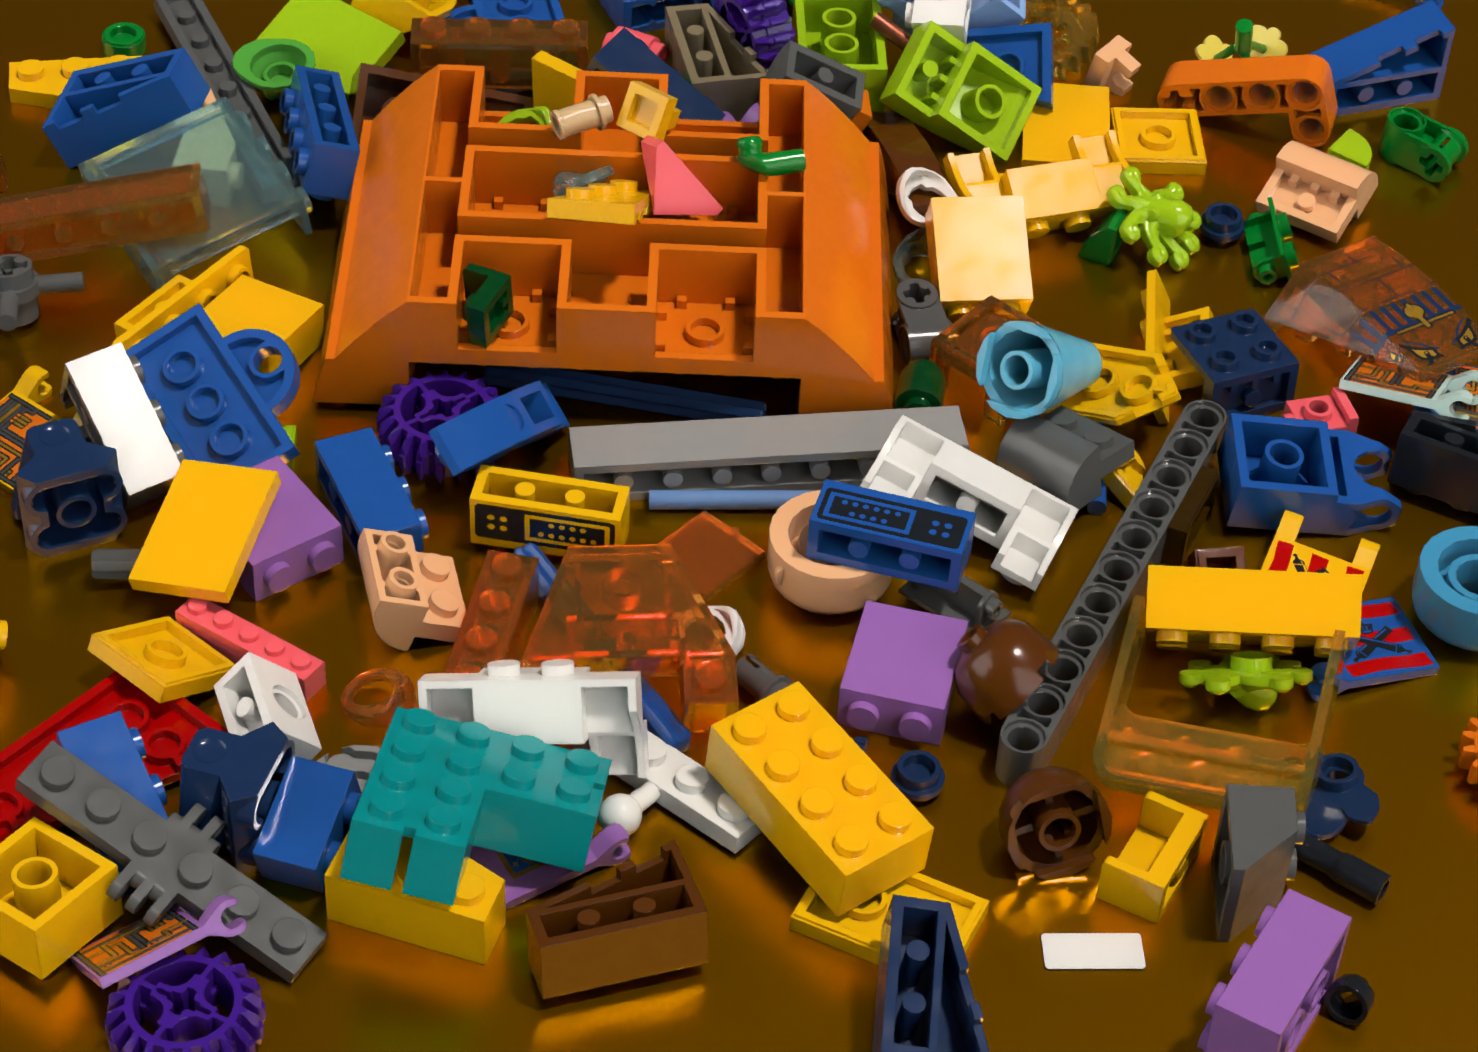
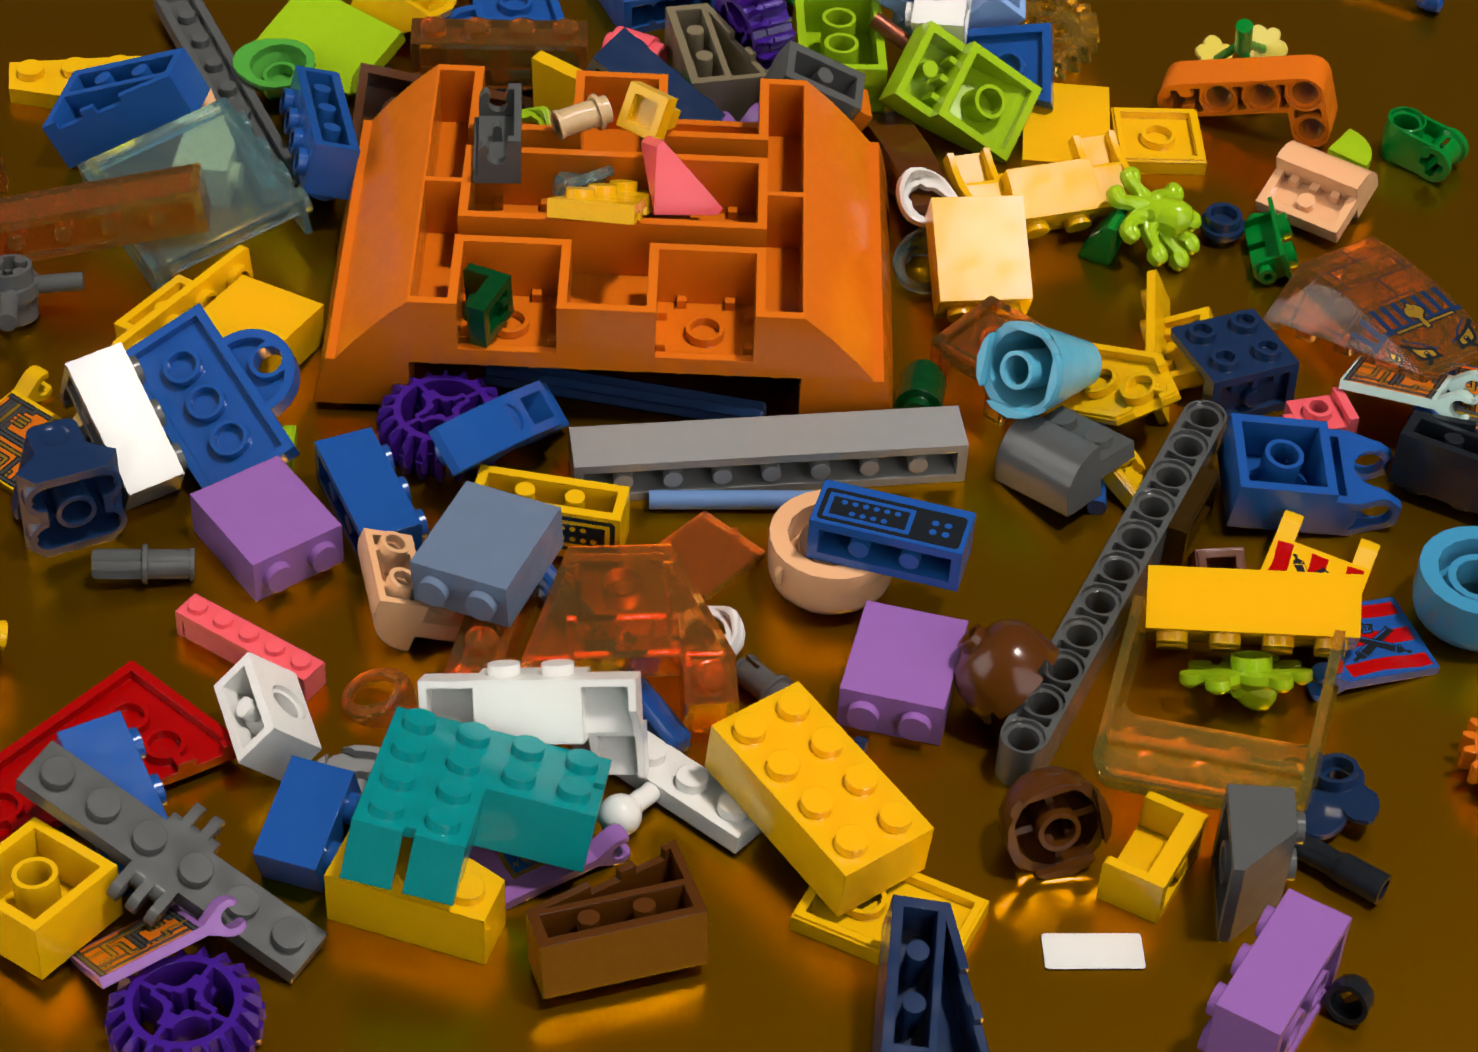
yellow tile [87,616,235,703] -> none
green tile [102,22,147,57] -> none
yellow tile [128,459,281,603] -> none
dark blue piece [179,722,295,874] -> none
green arm [736,136,806,176] -> none
white bracket [860,415,1079,591] -> none
dark blue plate [890,750,945,801] -> none
dark grey piece [892,278,956,366] -> none
dark grey hinge [899,576,1011,631] -> none
light nougat tile [1083,35,1141,97] -> none
blue wedge [1306,0,1456,116] -> none
none -> sand blue brick [410,481,564,628]
none -> dark grey hinge [473,83,522,184]

